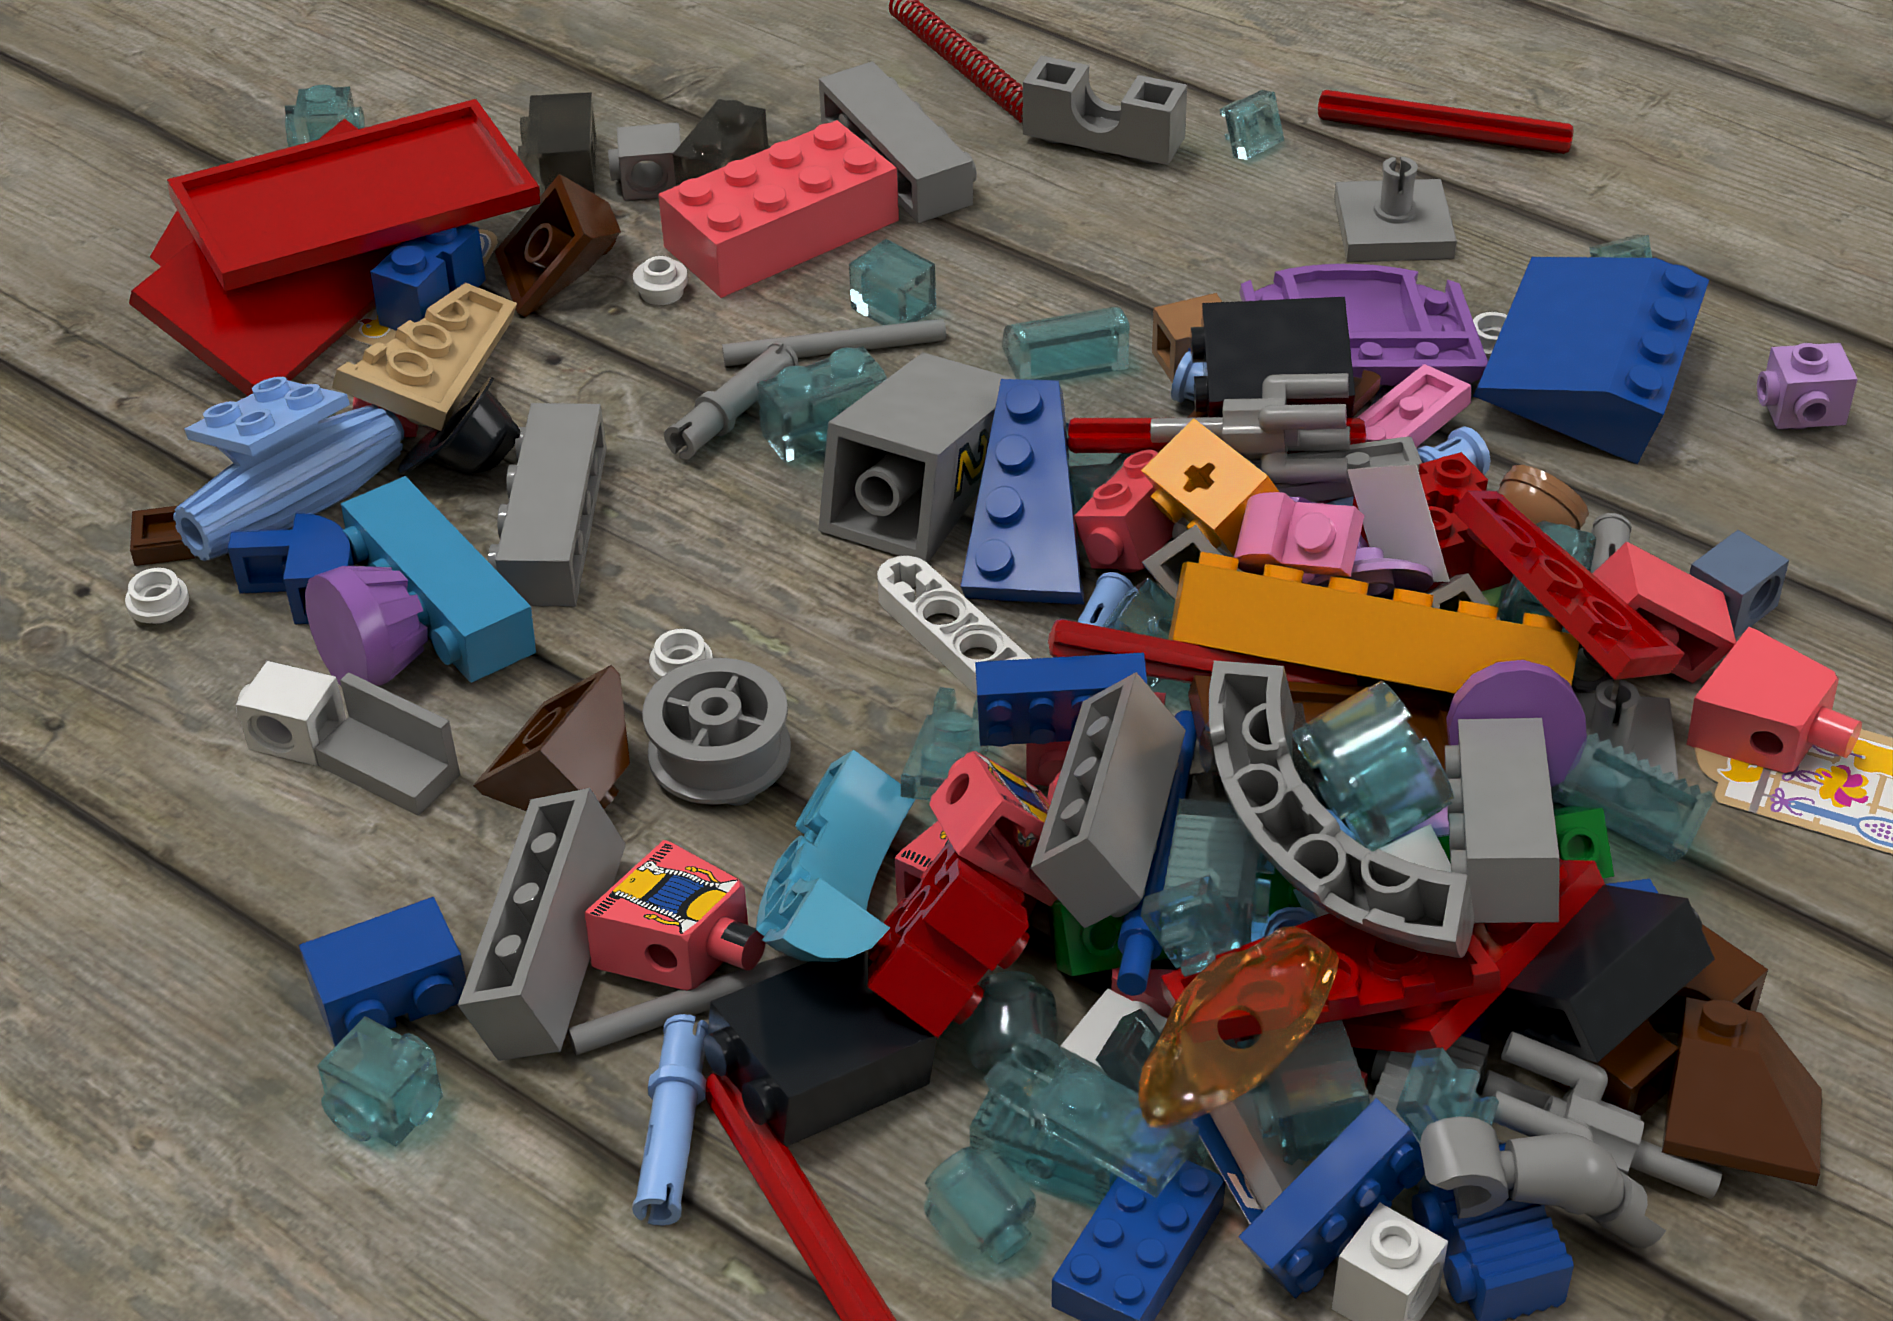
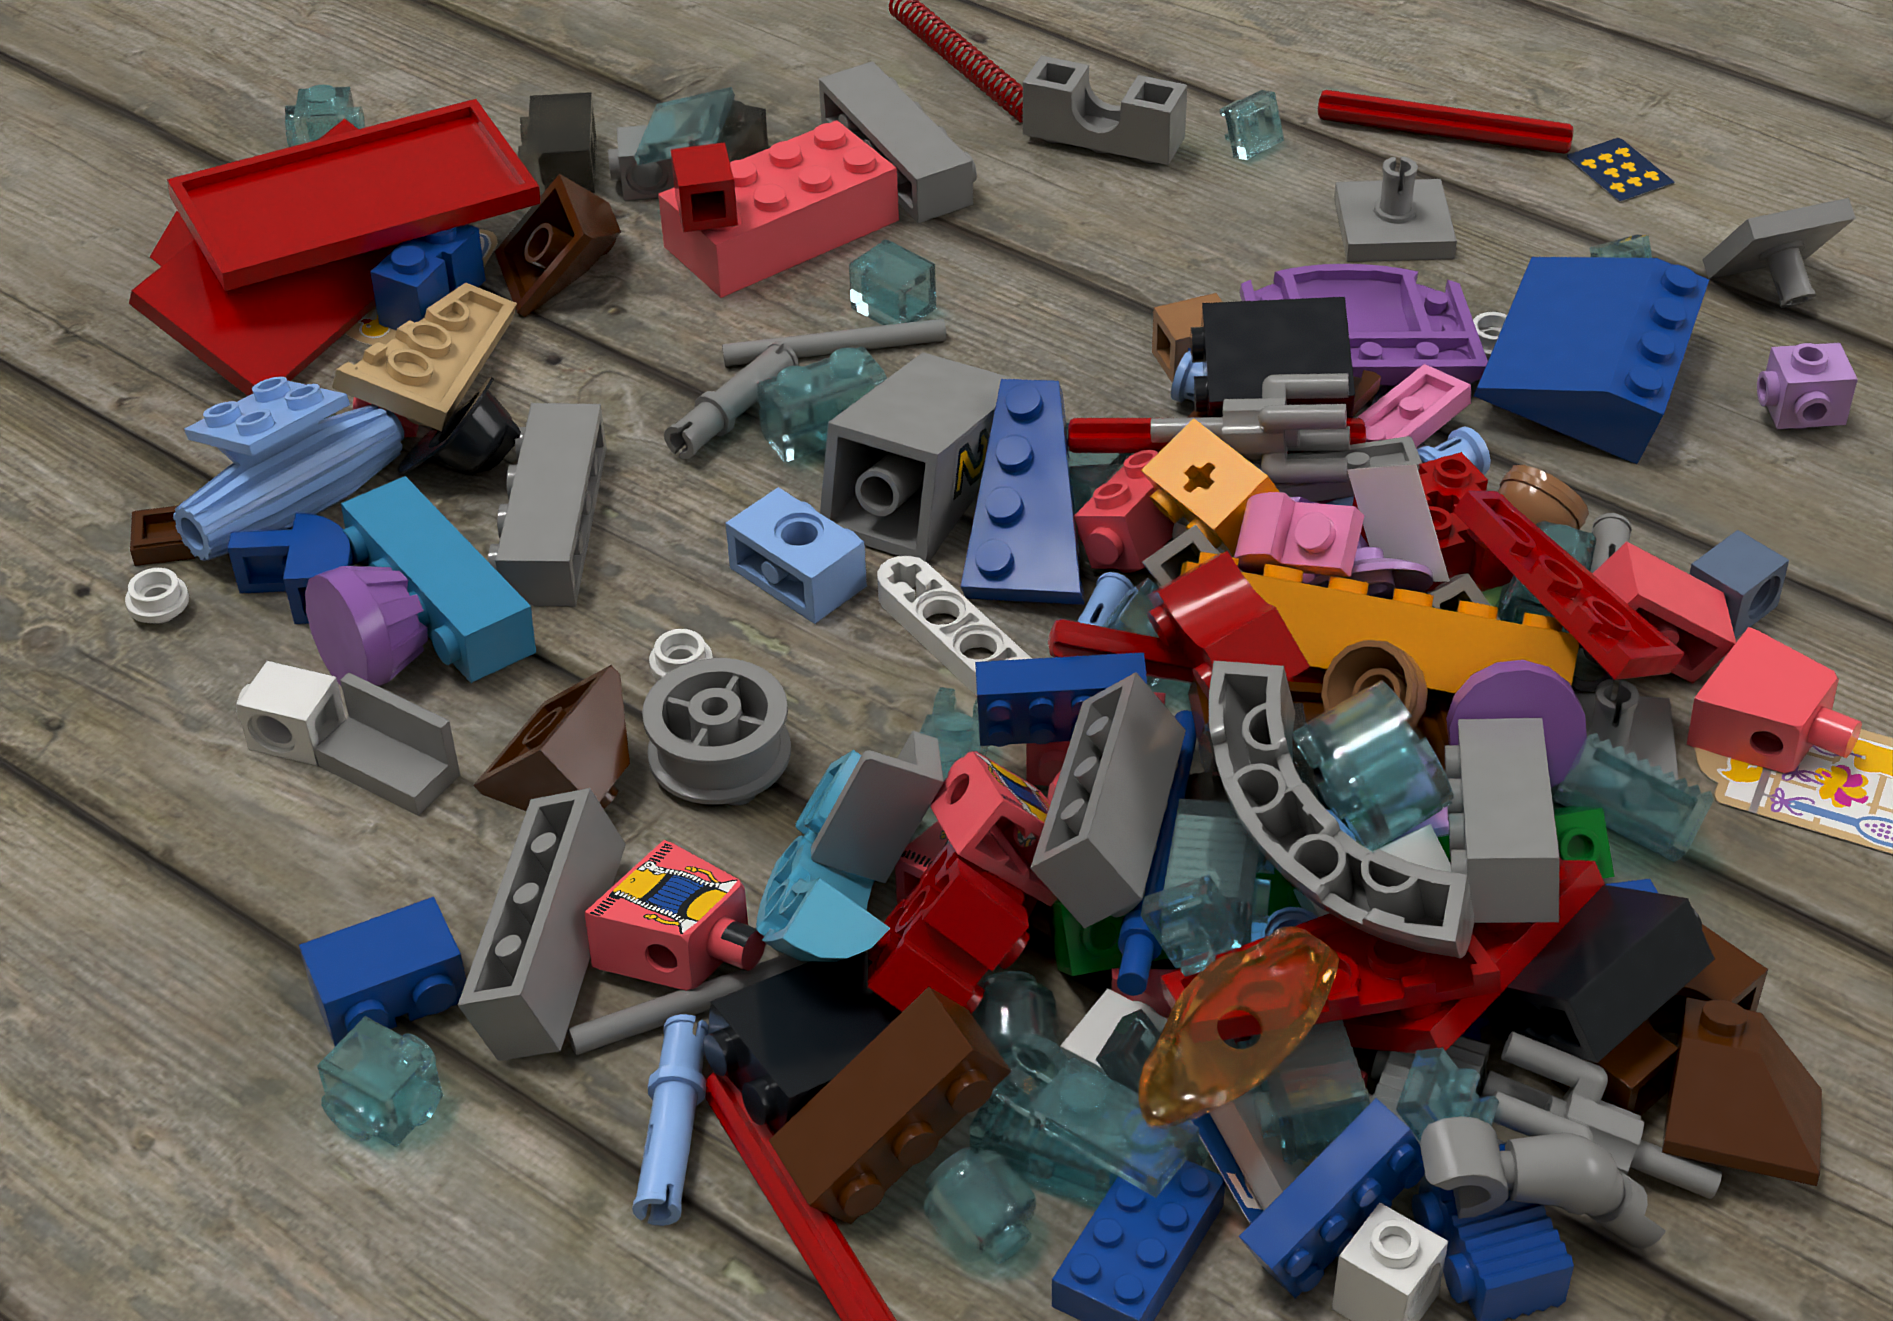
white plate [633,256,688,305] -> none
clear light blue brick [1002,306,1130,381] -> none
none -> clear light blue piece [634,87,735,165]
none -> red brick [670,142,738,233]
none -> light blue brick [725,487,867,624]
none -> reddish brown brick [769,987,1012,1224]
none -> light grey panel [811,731,944,883]
none -> red brick [1147,551,1310,700]
none -> medium nougat helmet [1321,640,1428,744]
none -> dark blue sticker [1567,138,1675,202]
none -> light grey tile [1702,198,1856,308]

